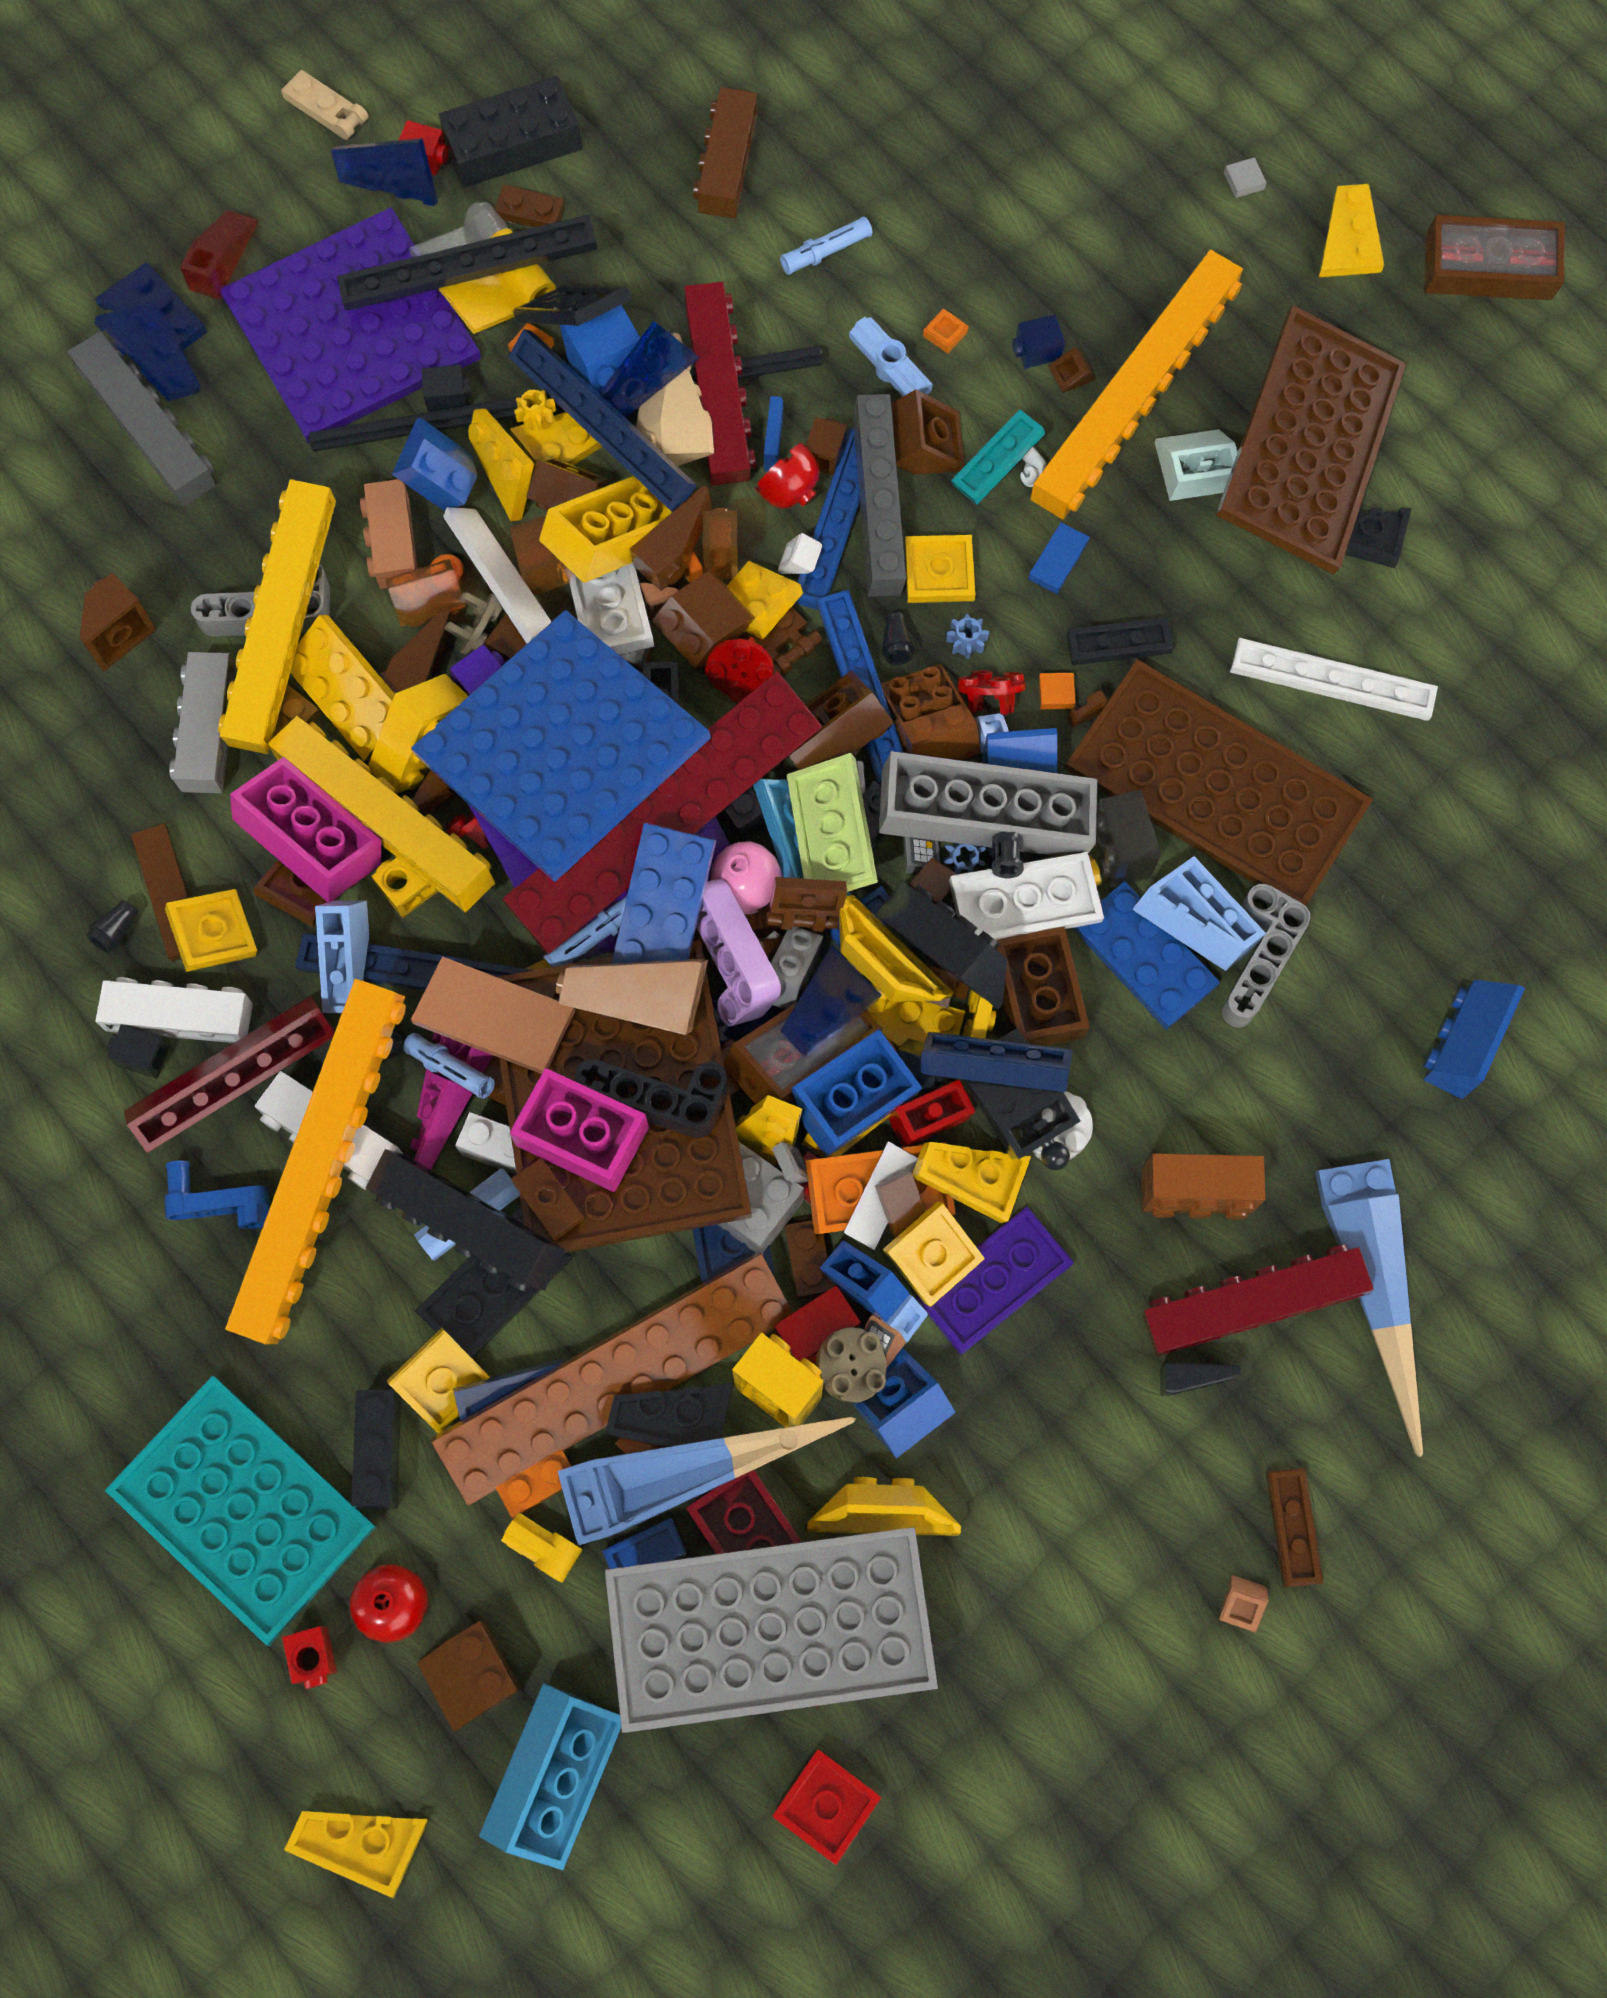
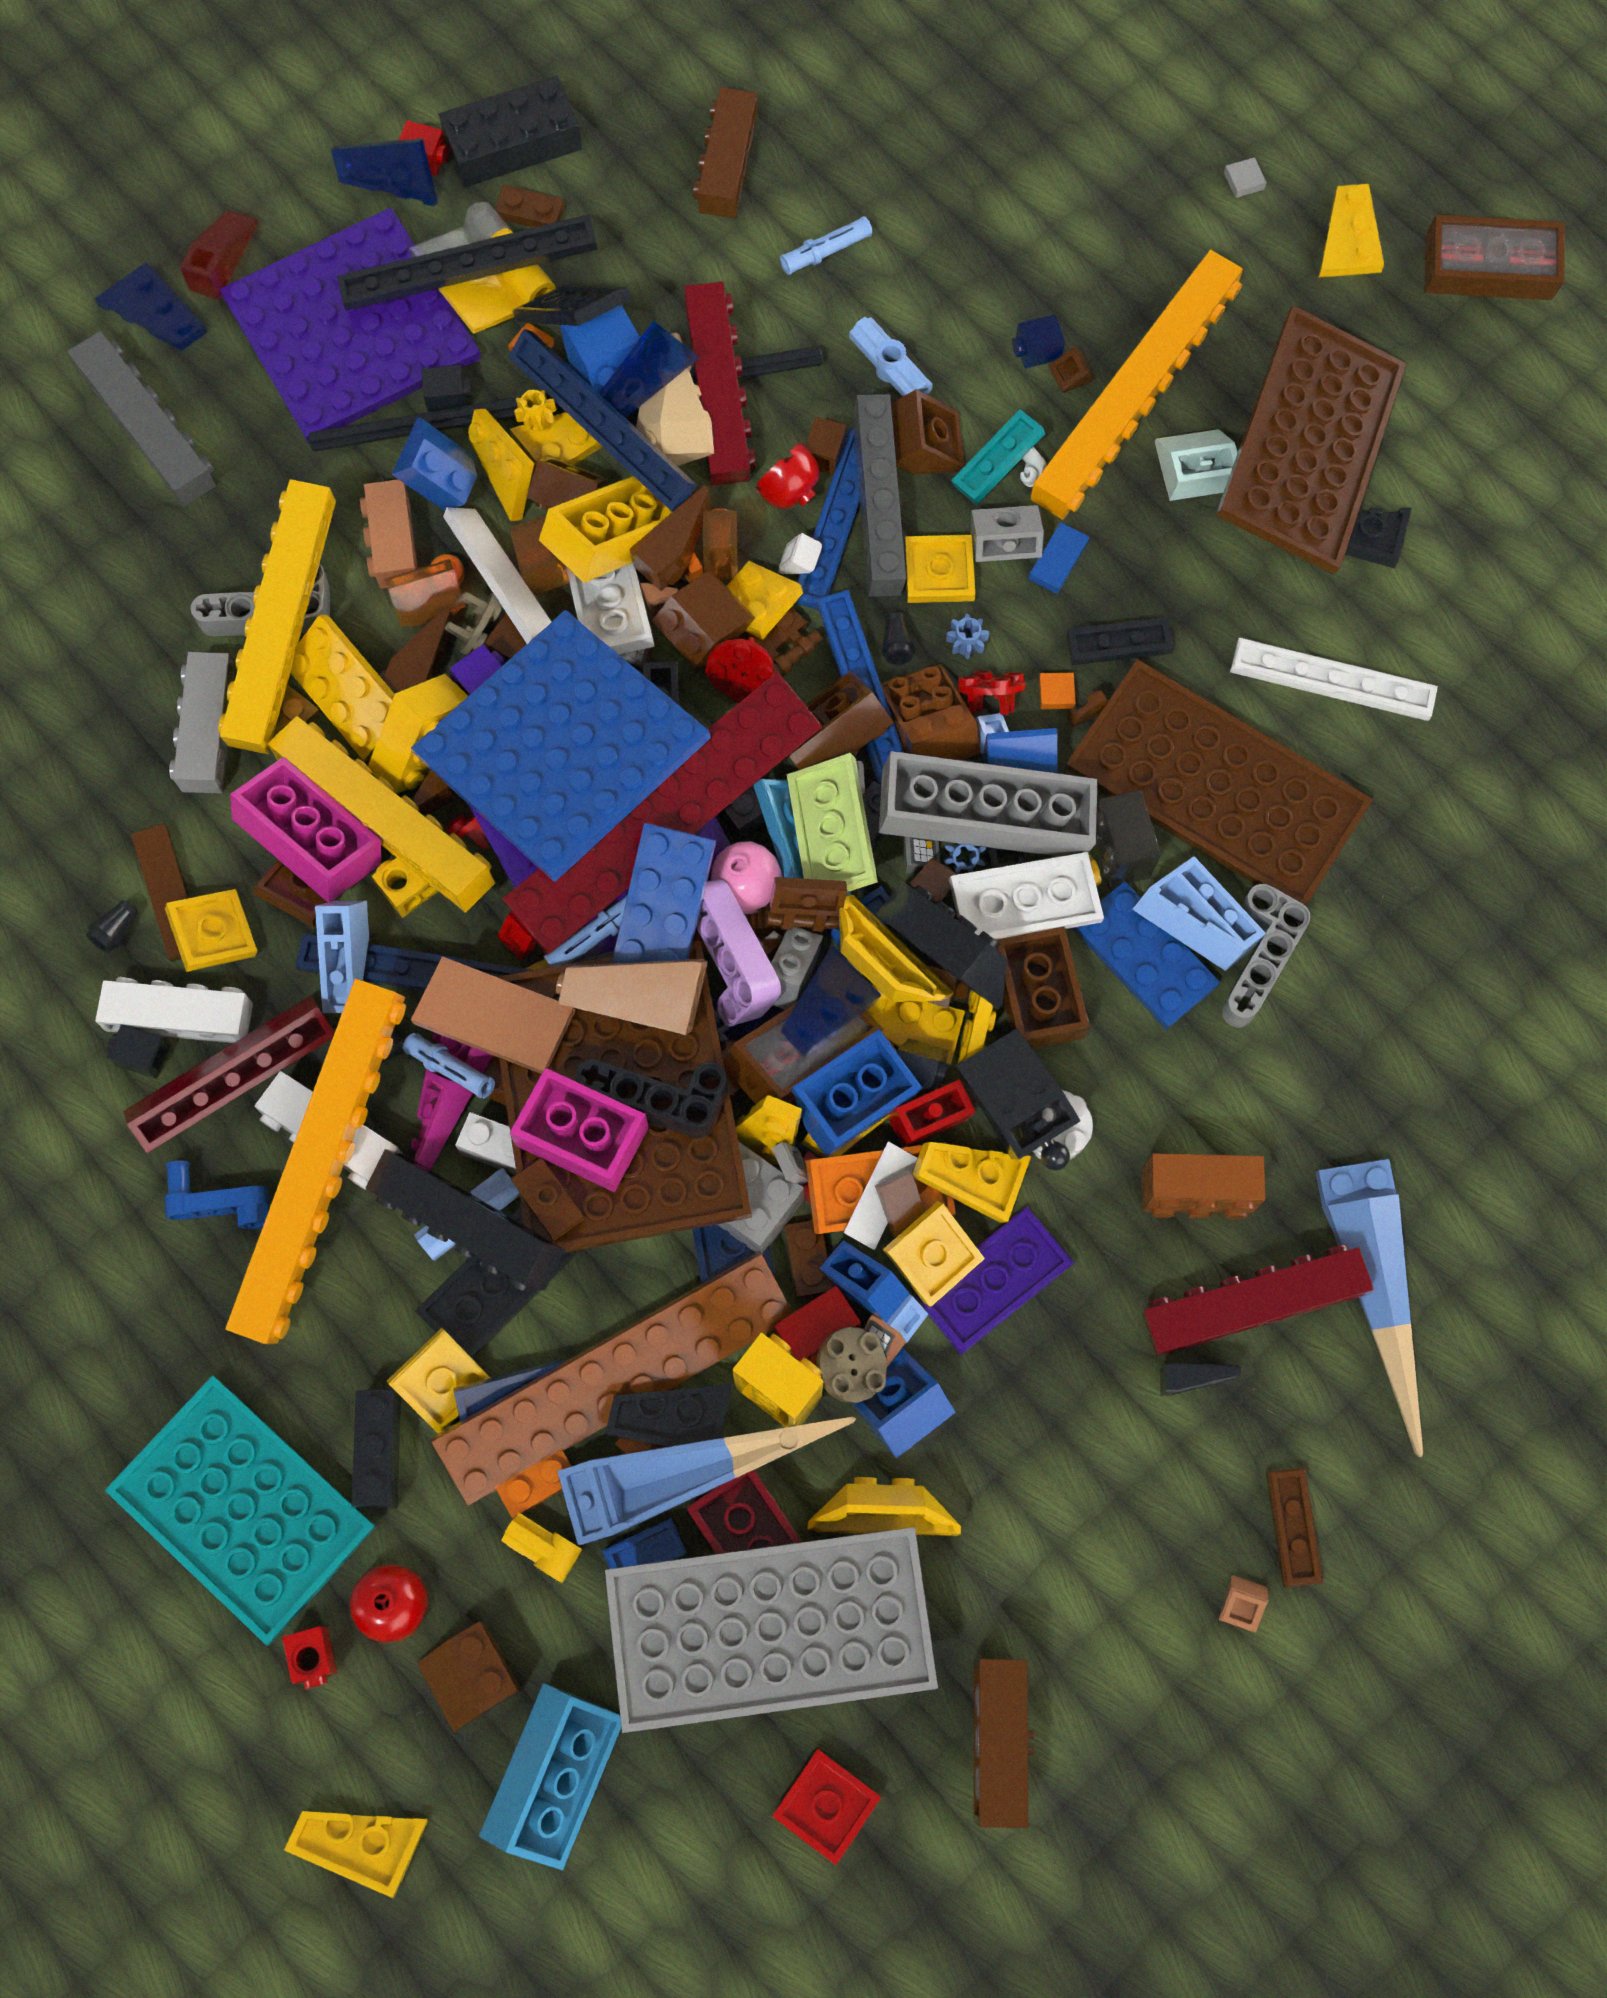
reddish brown slope [79,572,156,672] -> none
clear blue wing [94,301,201,401] -> none
tan plate [281,69,369,140] -> none
blue tile [764,396,783,472] -> none
dark blue slope [921,1032,1073,1092] -> none
orange tile [923,308,969,354] -> none
black bush [992,832,1024,879] -> none
blue slope [1423,980,1525,1099] -> none
none -> red plate [497,912,537,960]
none -> light grey brick [971,505,1044,562]
none -> reddish brown brick [973,1659,1034,1828]

